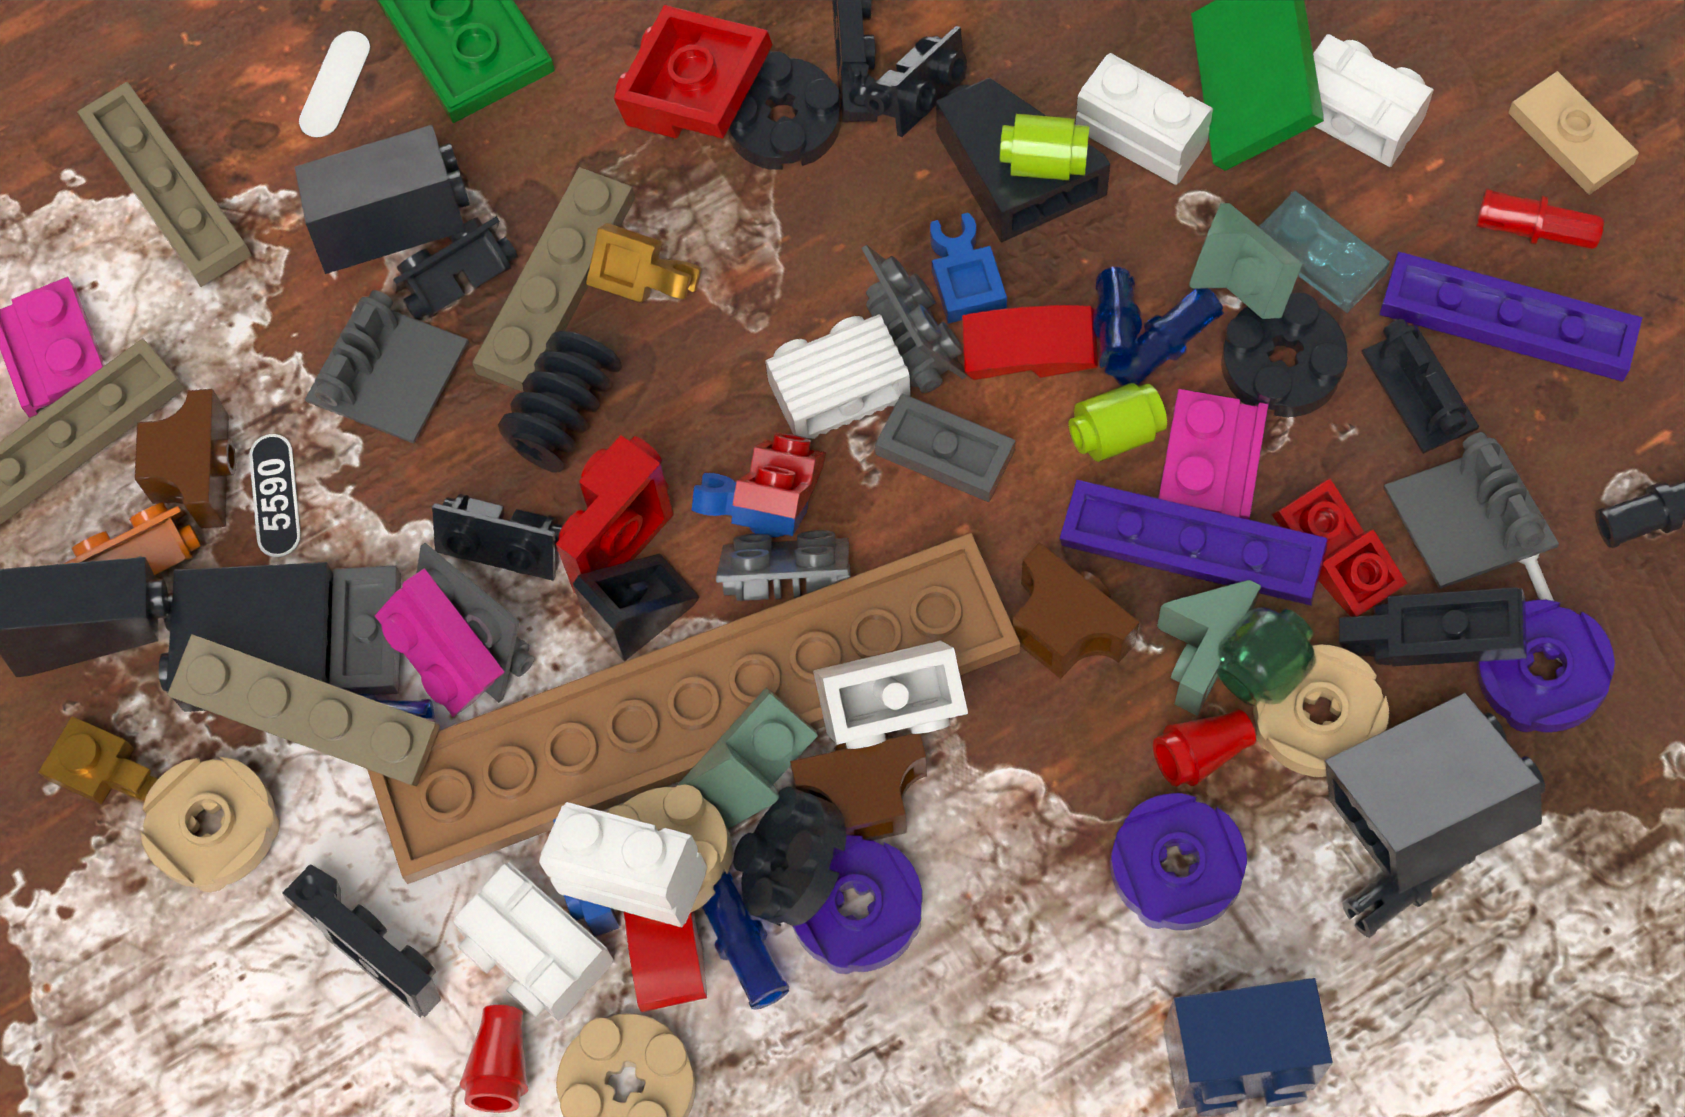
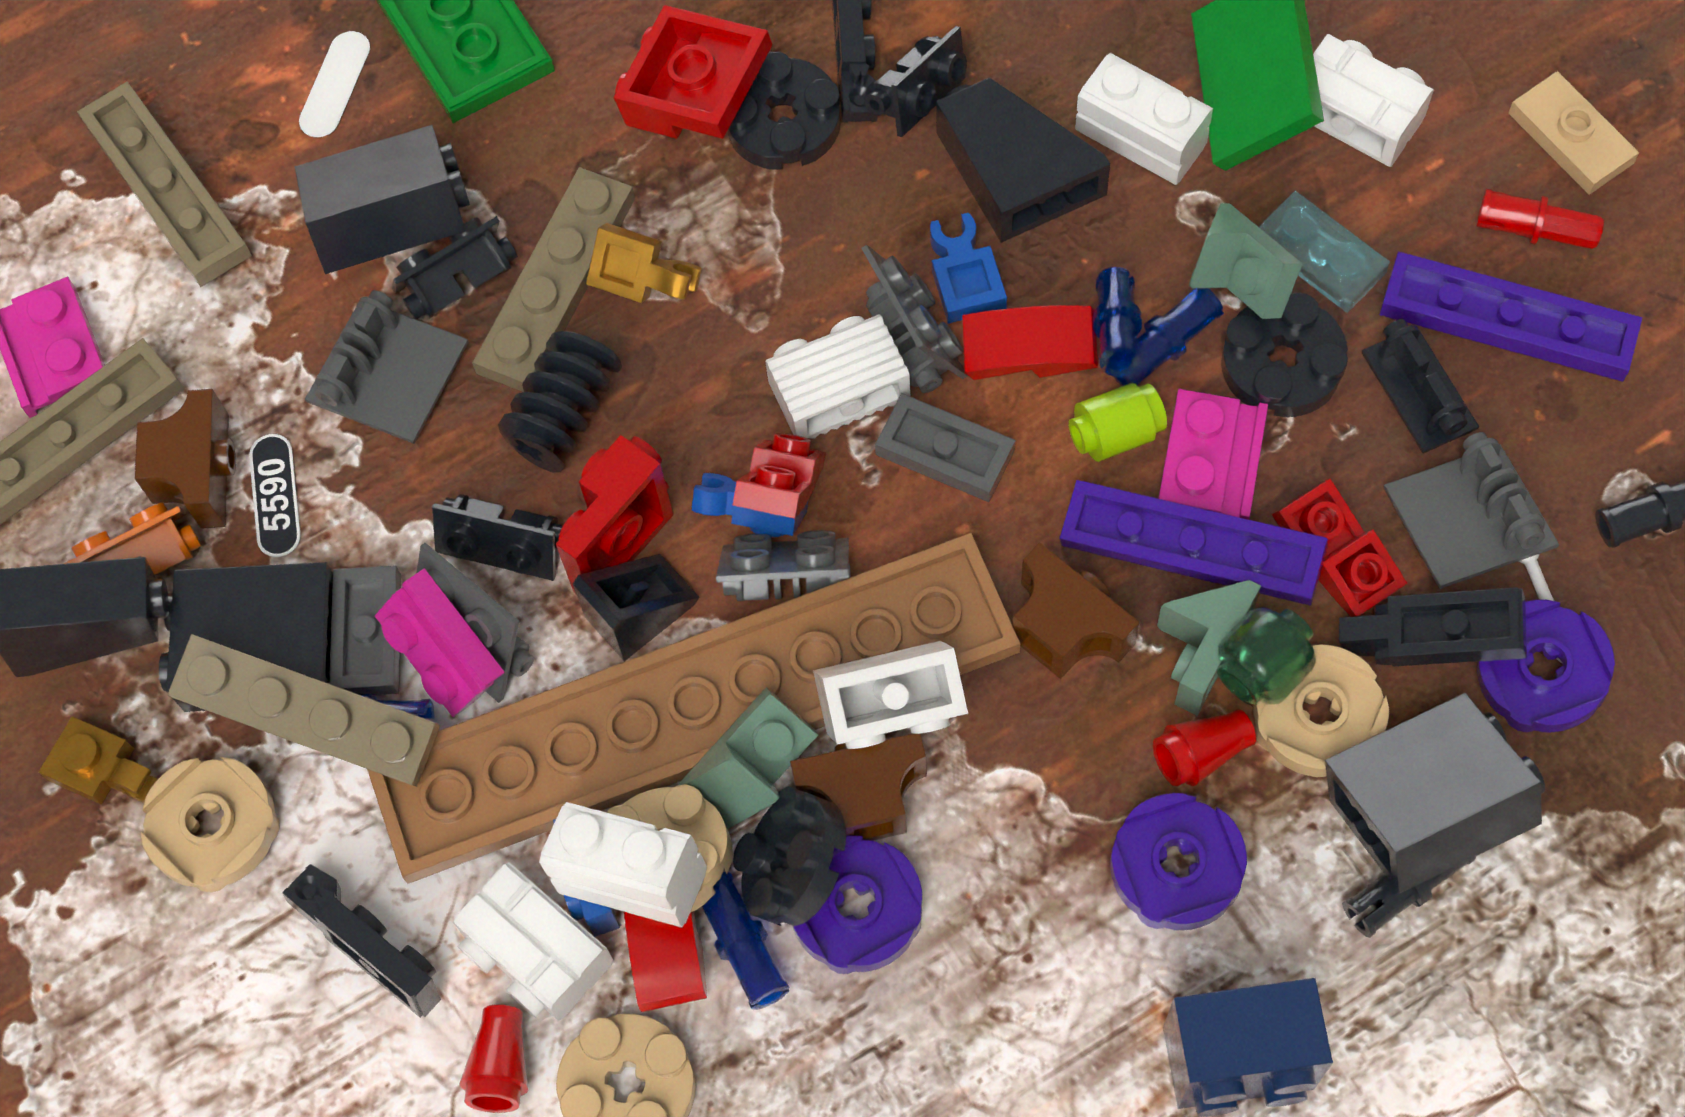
lime brick [1000,114,1089,180] -> none

